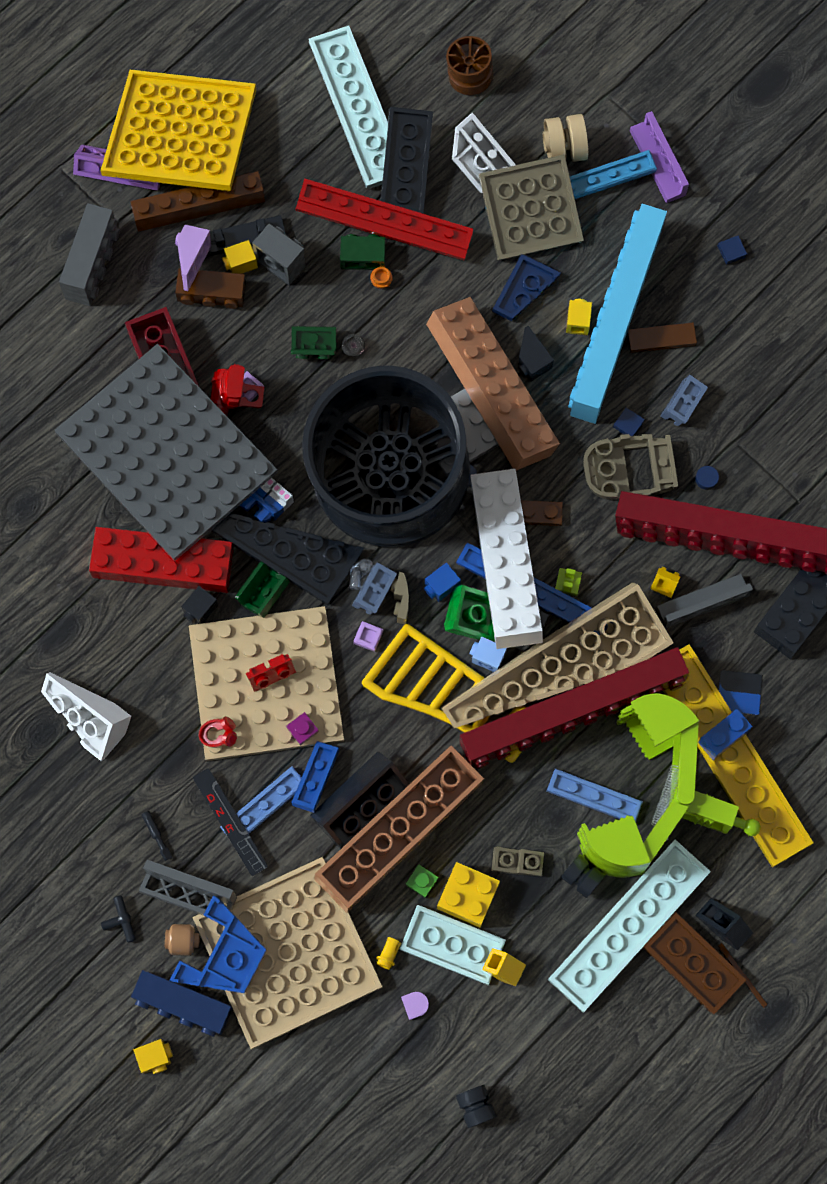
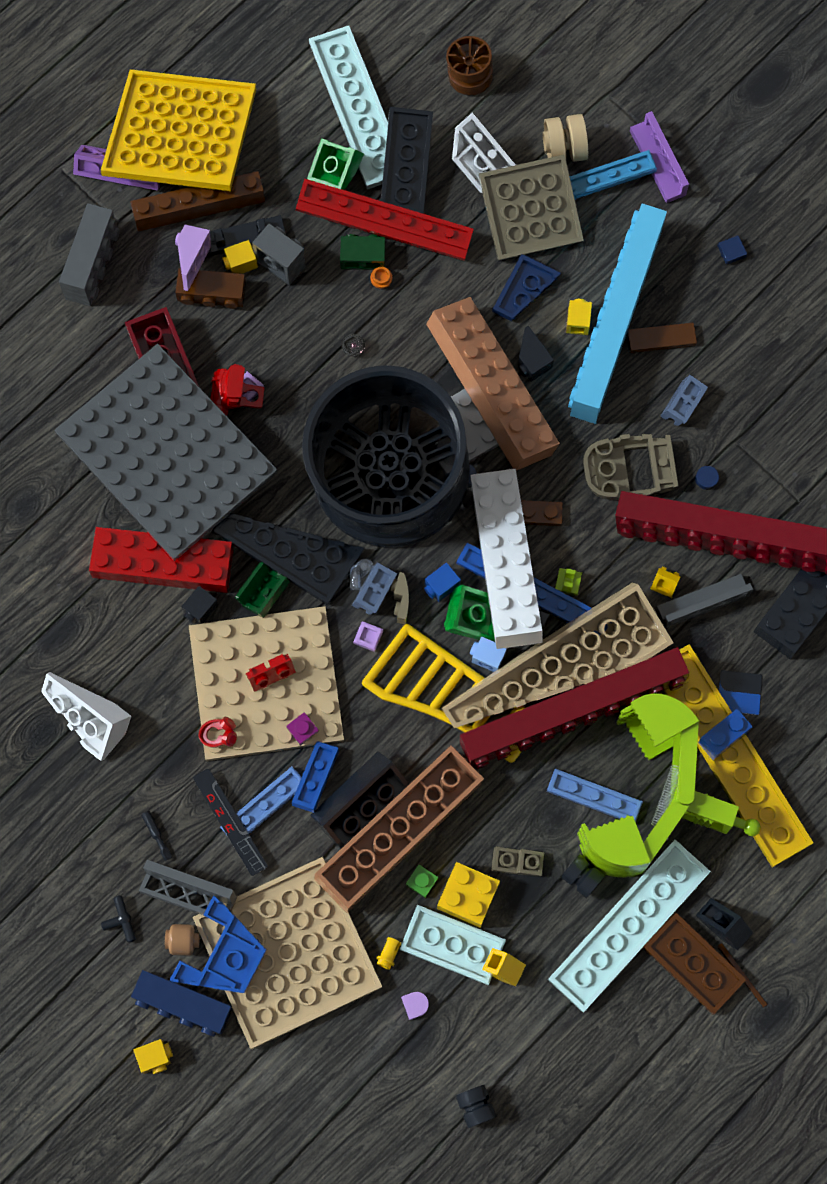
blue hips [240,478,294,523] -> none
dark green bracket [291,326,336,359] -> none
dark blue tile [613,408,645,436] -> none
none -> green slope [307,138,364,190]

